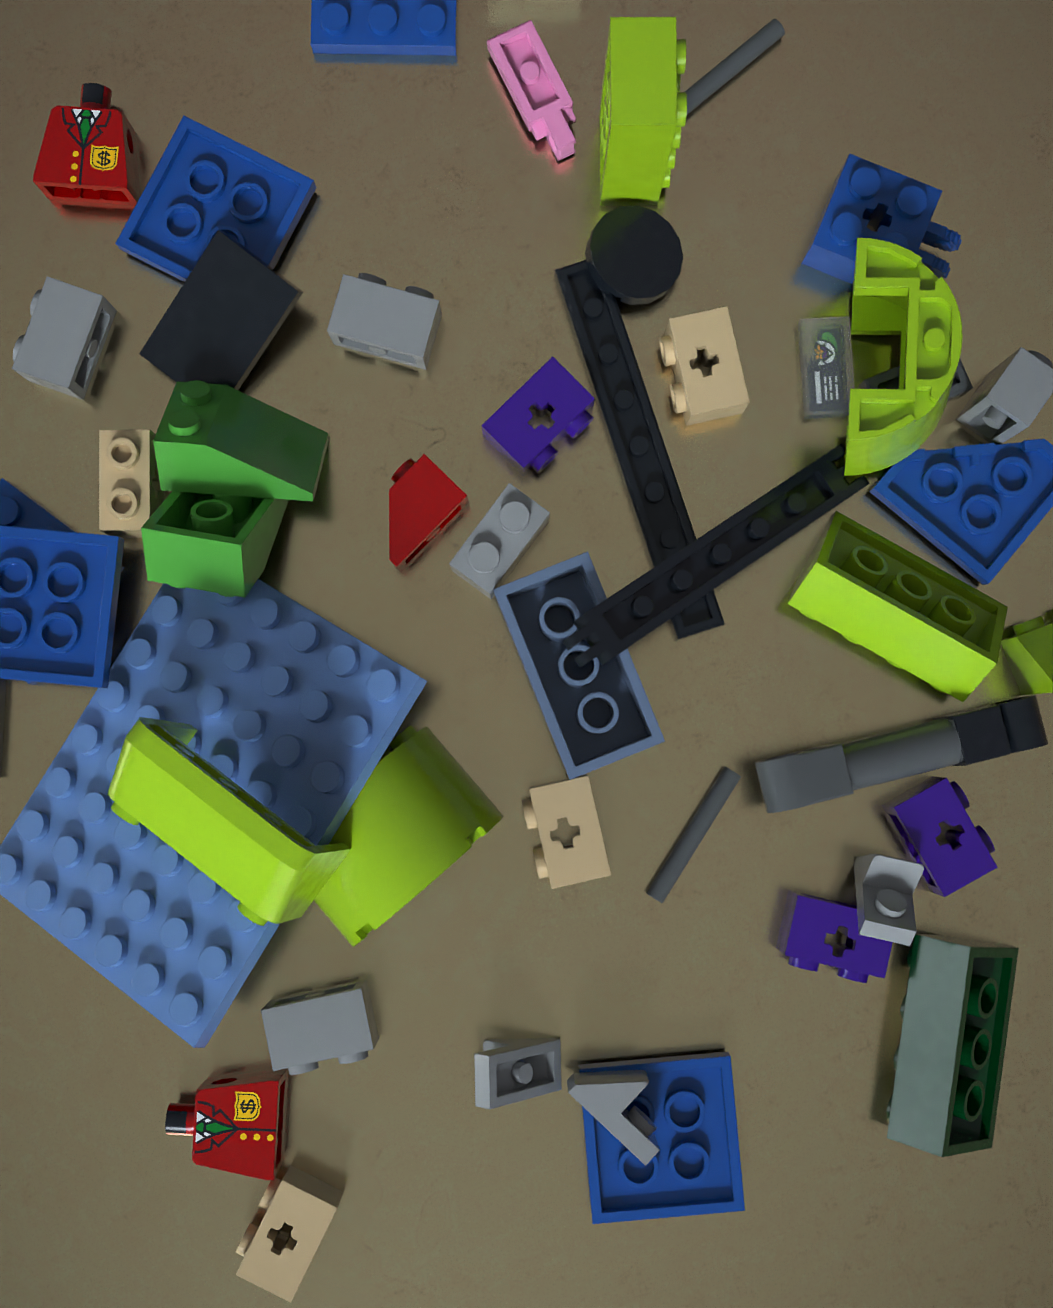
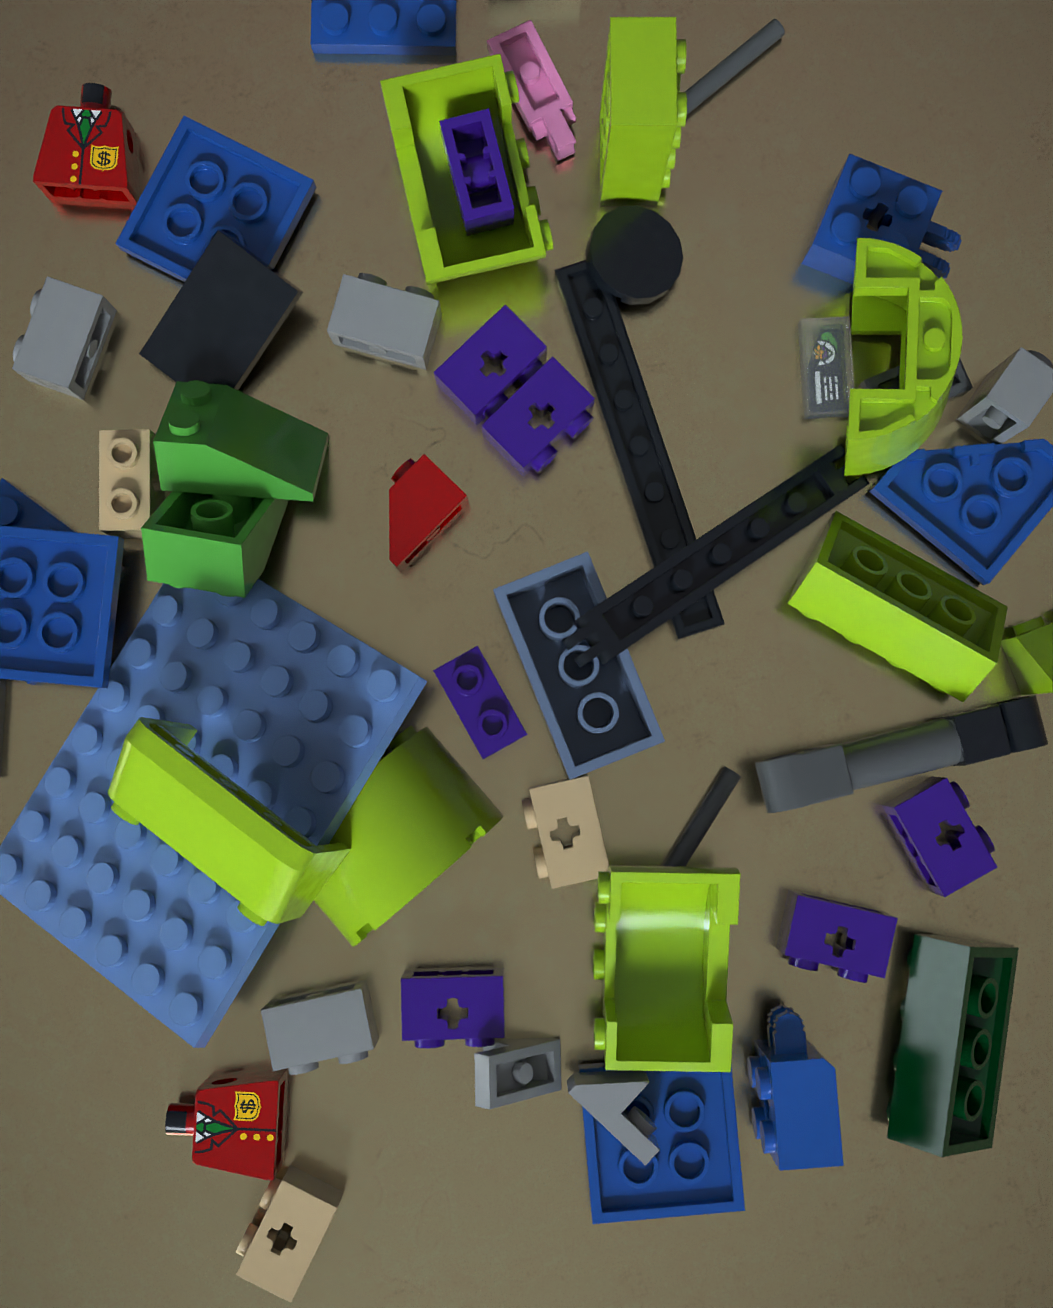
light grey brick [449,483,550,599] -> none
tan brick [659,306,750,426] -> none
light grey slope [854,854,924,946] -> none
none -> lime cylinder [380,54,553,285]
none -> dark purple brick [401,968,506,1048]
none -> dark purple brick [433,304,547,426]
none -> dark purple brick [433,646,528,759]
none -> dark purple brick [439,108,514,236]
none -> lime cylinder [593,865,741,1072]
none -> blue hinge [747,1003,844,1171]

